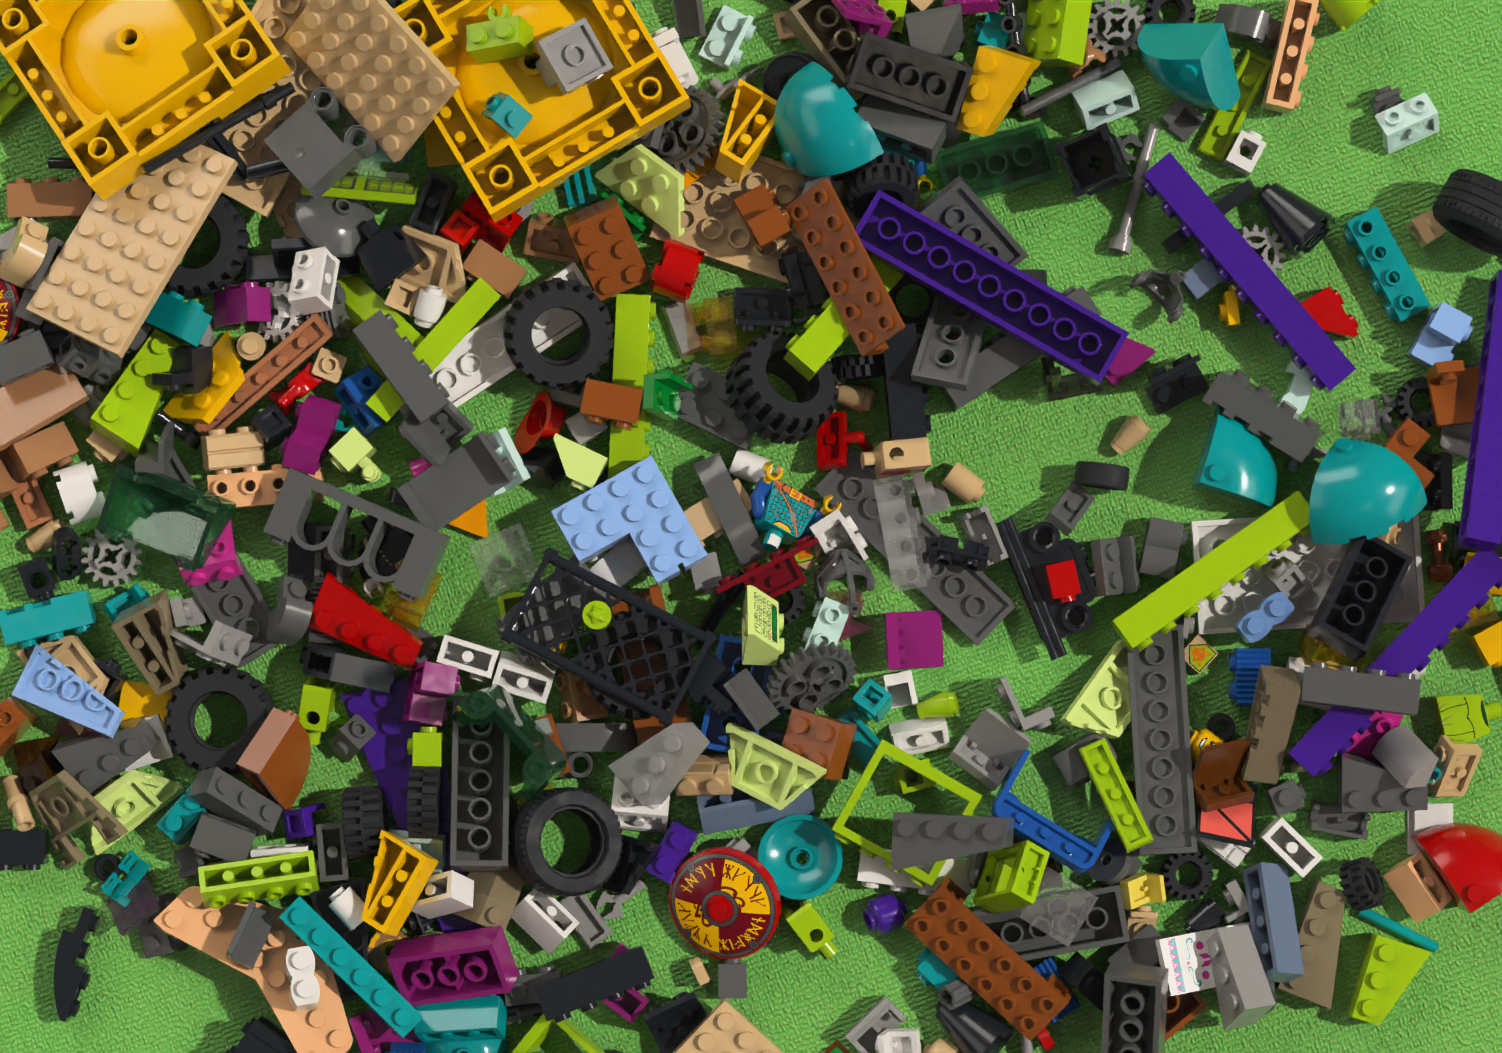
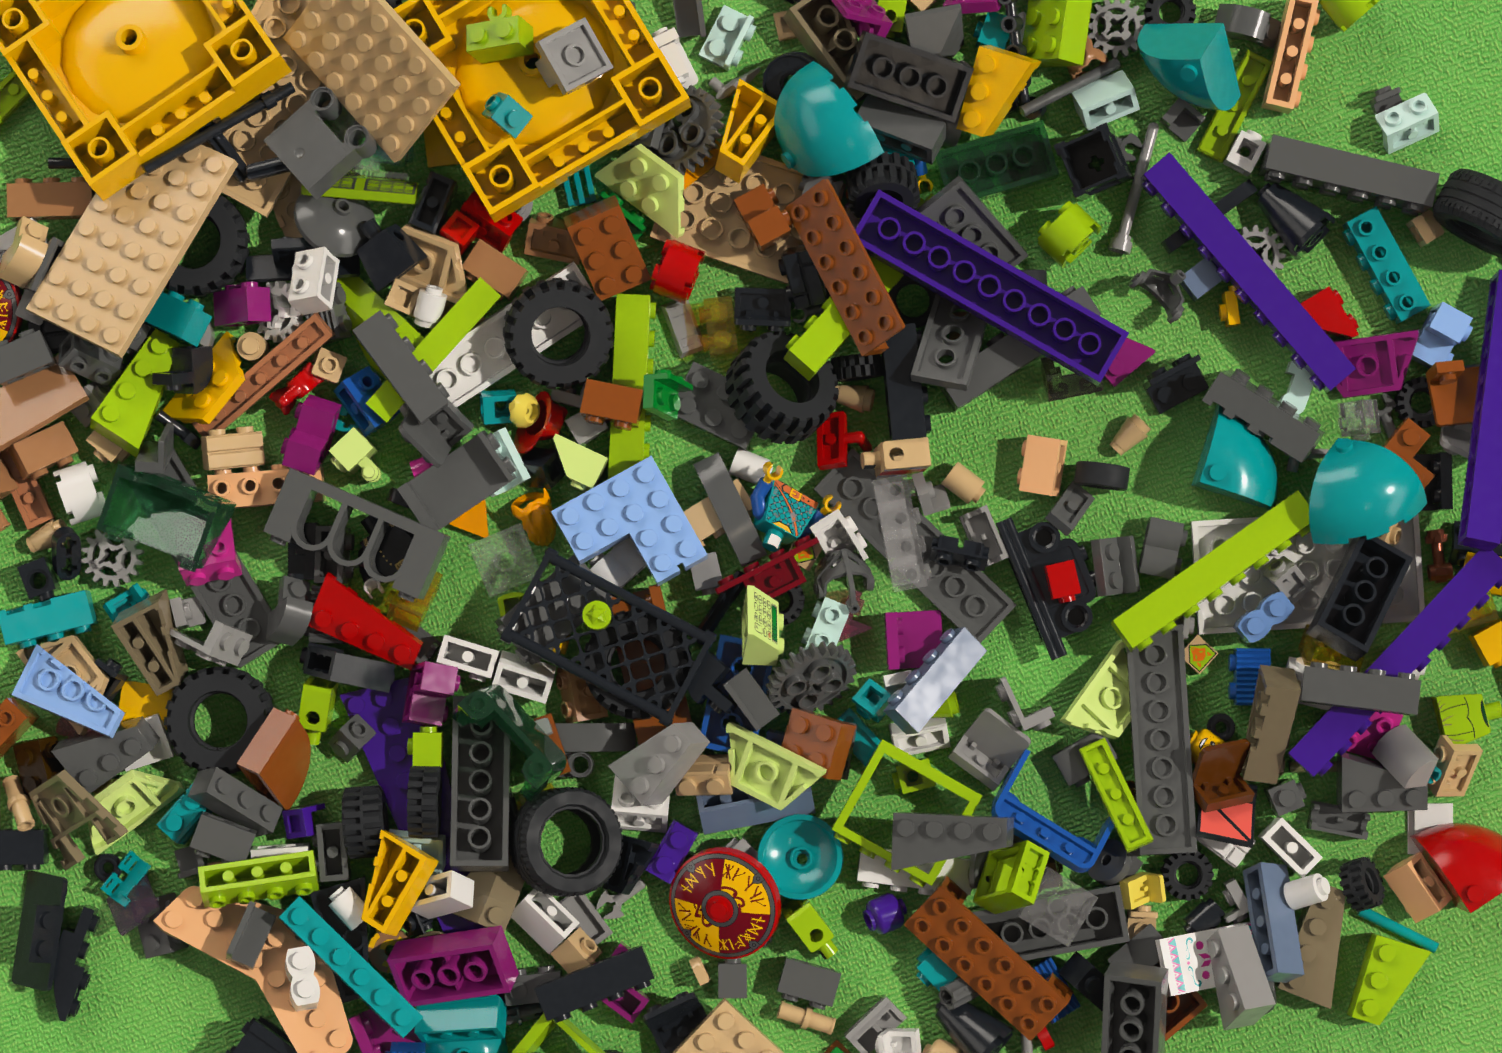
black panel [251,403,292,452] -> none
none -> black bracket [12,871,68,991]
none -> teal brick [479,389,516,425]
none -> light yellow plate [509,392,540,428]
none -> light orange piece [511,488,556,547]
none -> tan brick [550,927,602,973]
none -> tan pin [776,1001,836,1035]
none -> dark grey brick [777,956,841,1010]
none -> brick [883,627,987,735]
none -> light nougat brick [1017,435,1068,497]
none -> lime brick [1037,201,1102,268]
none -> dark grey brick [1258,134,1440,216]
none -> white brick [1284,873,1330,910]
none -> magenta wing [1333,329,1420,398]

